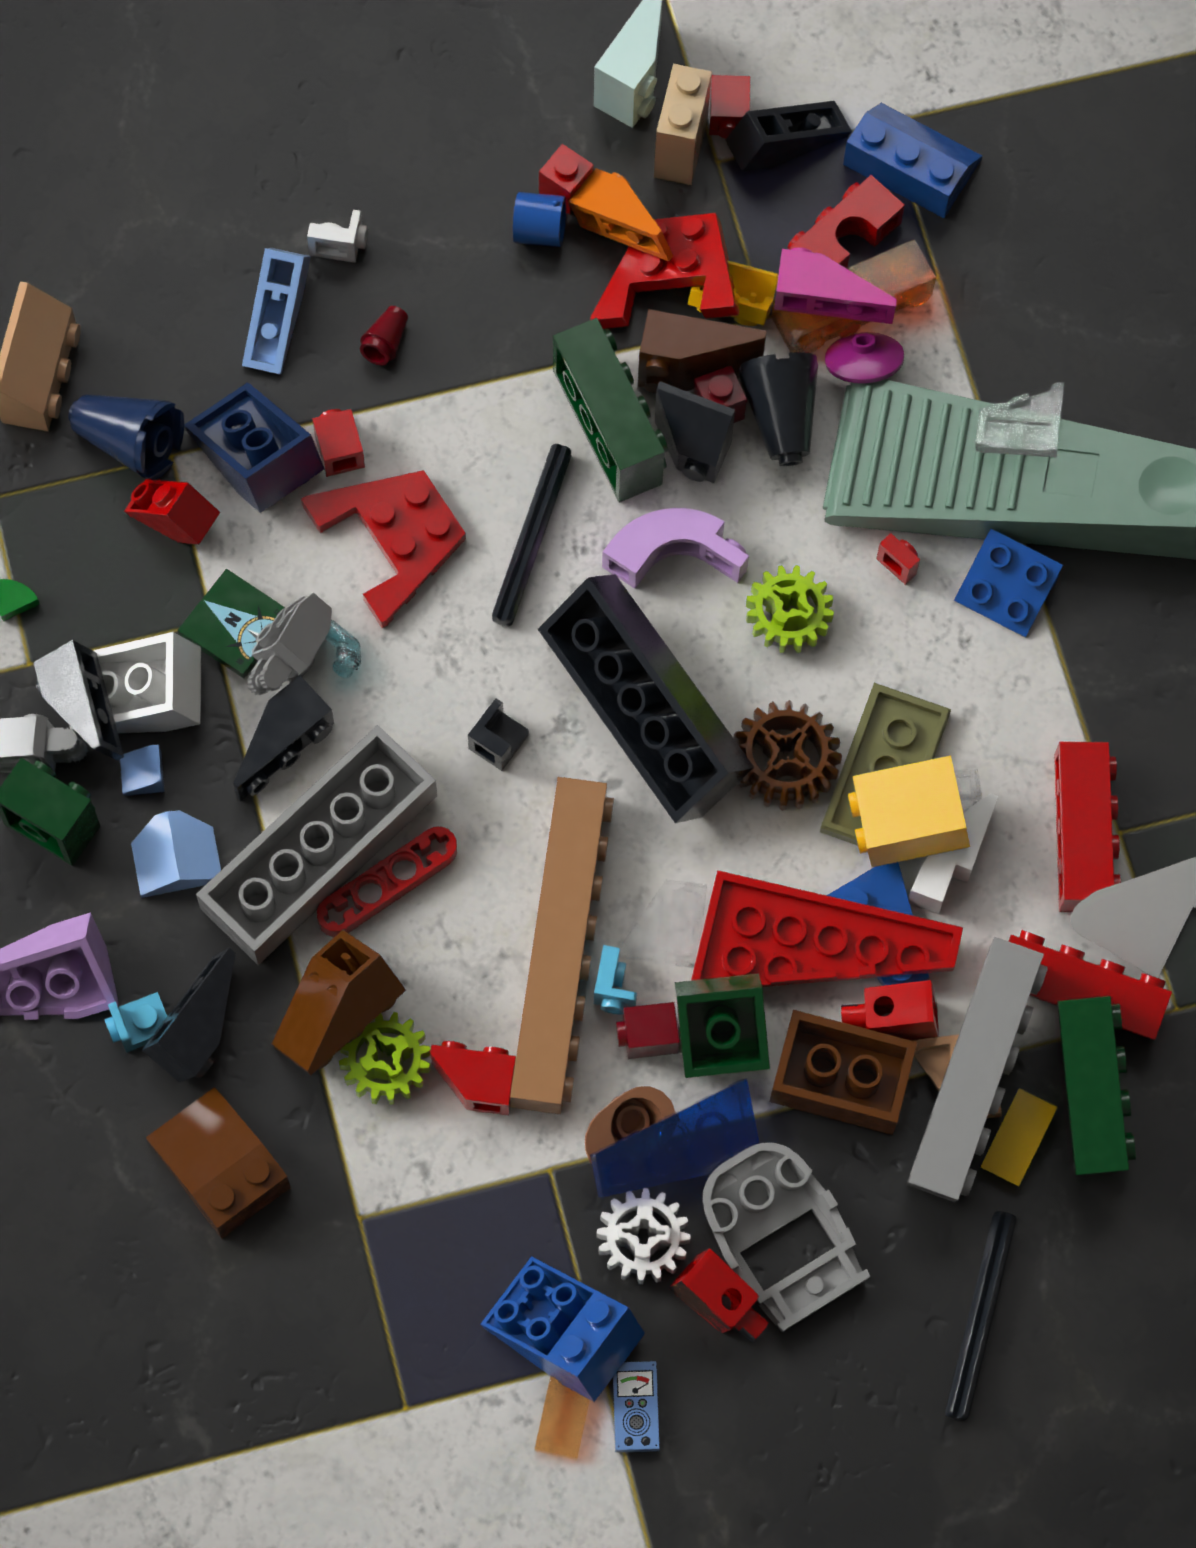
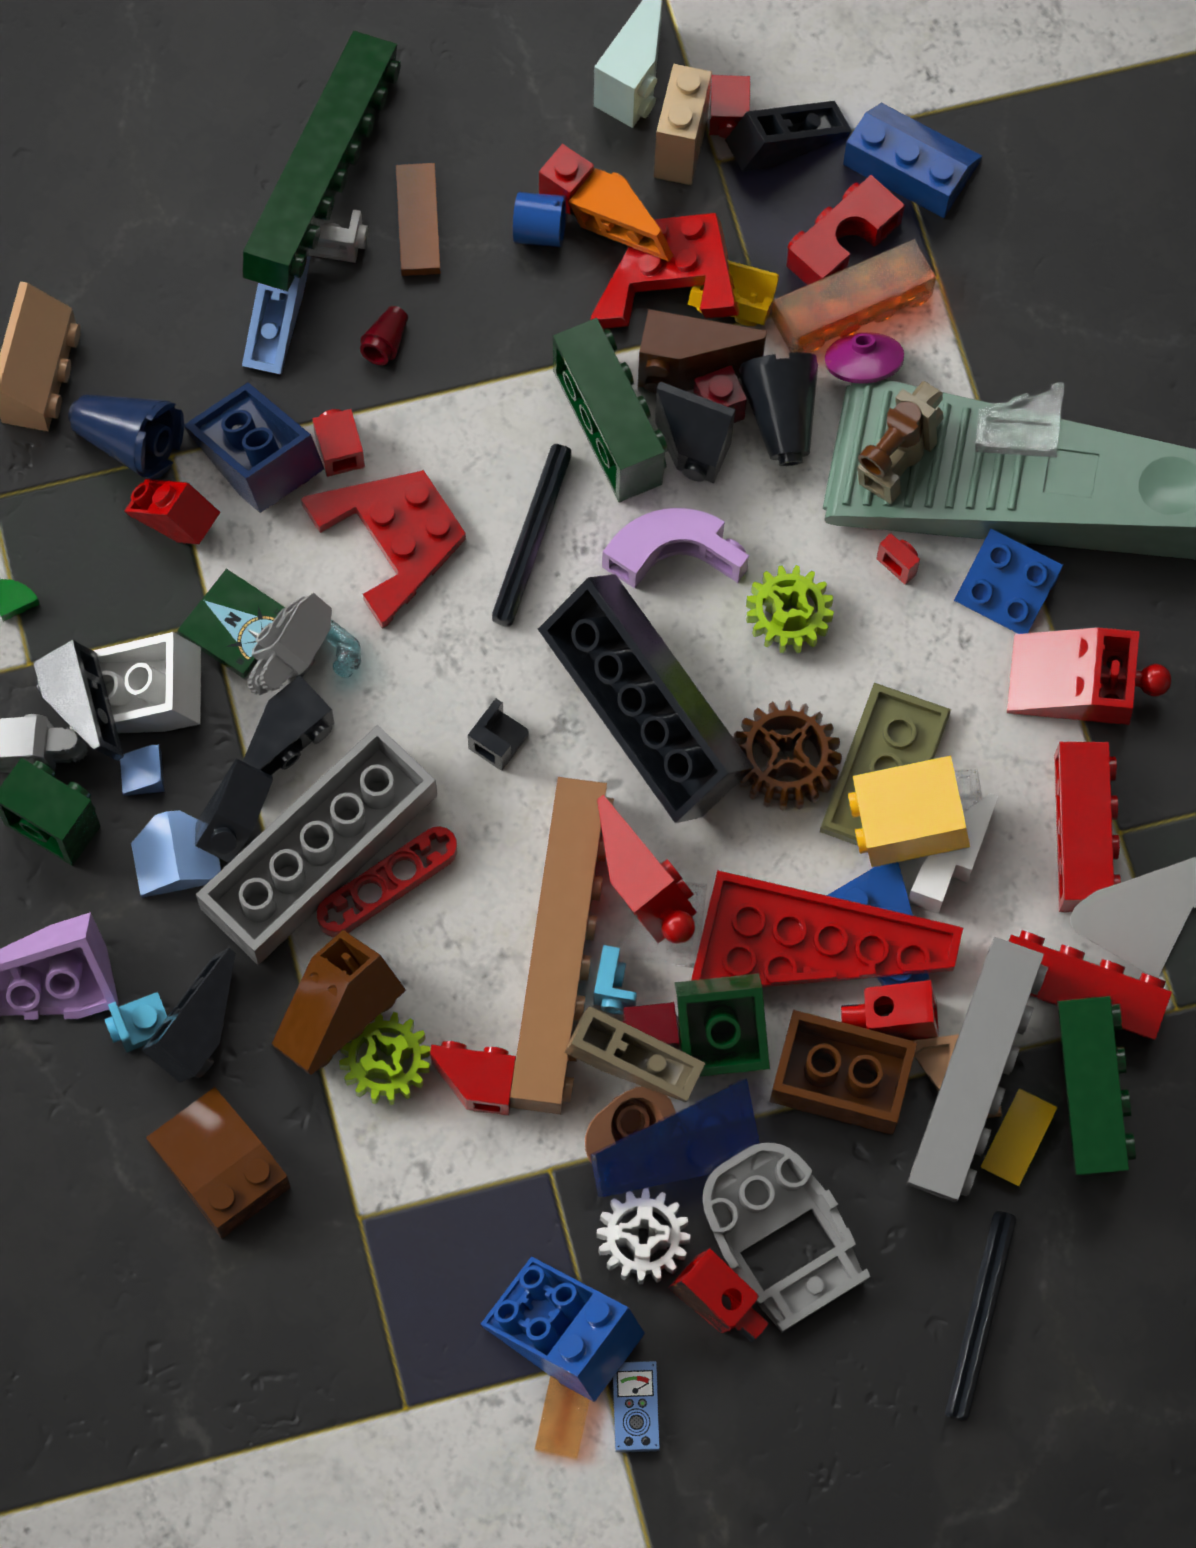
dark pink slope [774,248,897,324] -> none
none -> black slope [195,758,273,863]
none -> dark green brick [243,30,401,292]
none -> dark orange tile [396,163,441,276]
none -> dark tan slope [564,1006,705,1102]
none -> slope [597,795,697,944]
none -> hips [857,381,944,505]
none -> slope [1007,628,1172,725]

